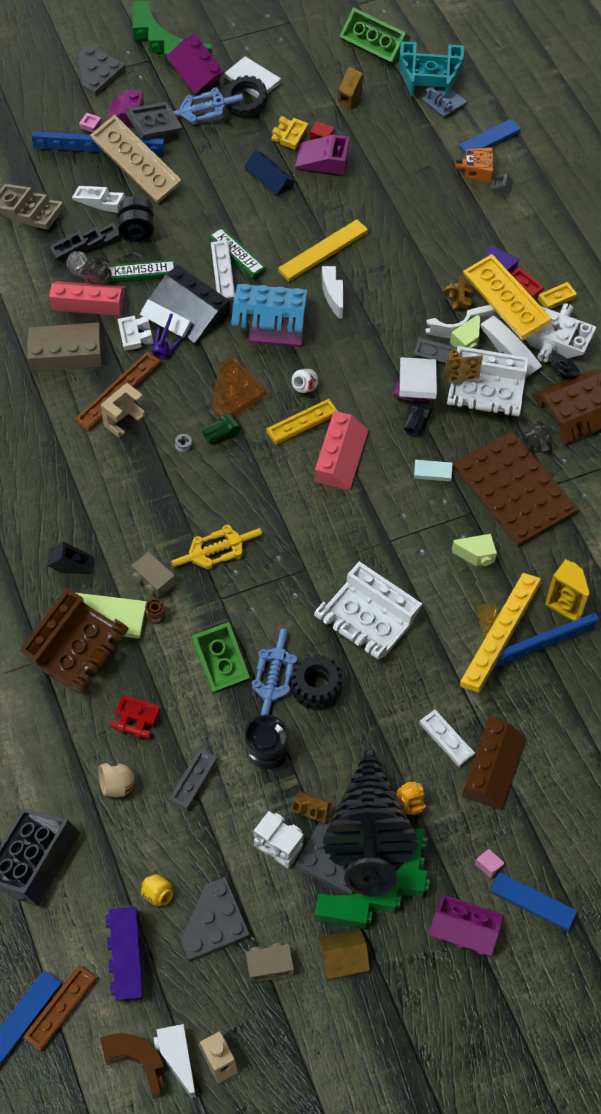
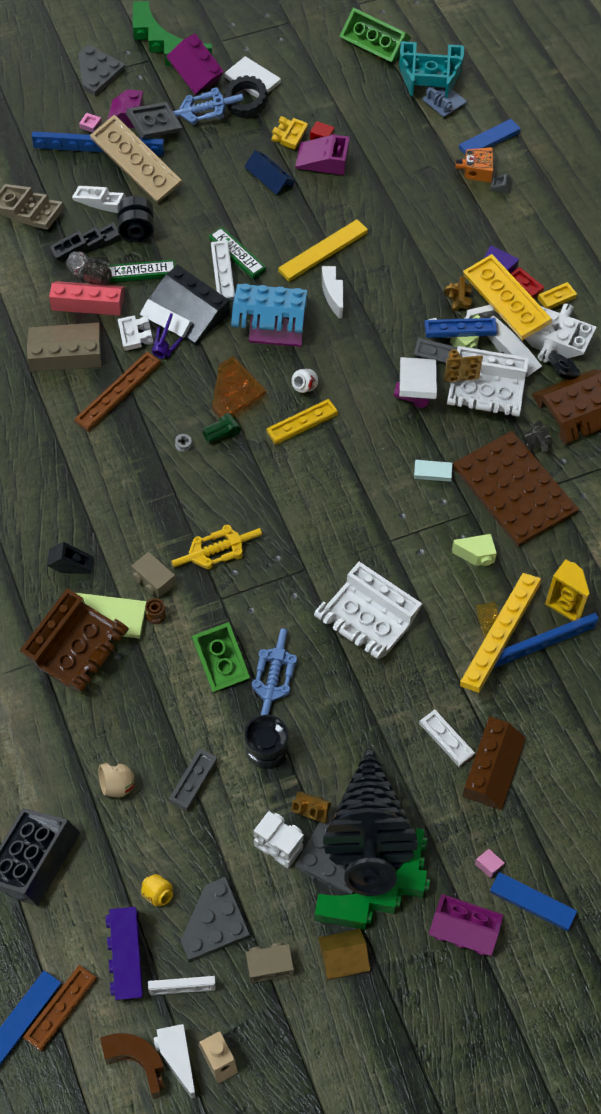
tan panel [101,383,145,438] -> none
red plate [110,695,161,739] -> none
black tyre [292,655,342,710] -> none
coral slope [314,411,369,490] -> none
pearl gold slope [338,67,363,109] -> none
light orange piece [396,782,426,815] -> none
black piece [404,400,432,437] -> none
none -> white tile [148,976,216,996]
none -> blue tile [424,318,497,338]

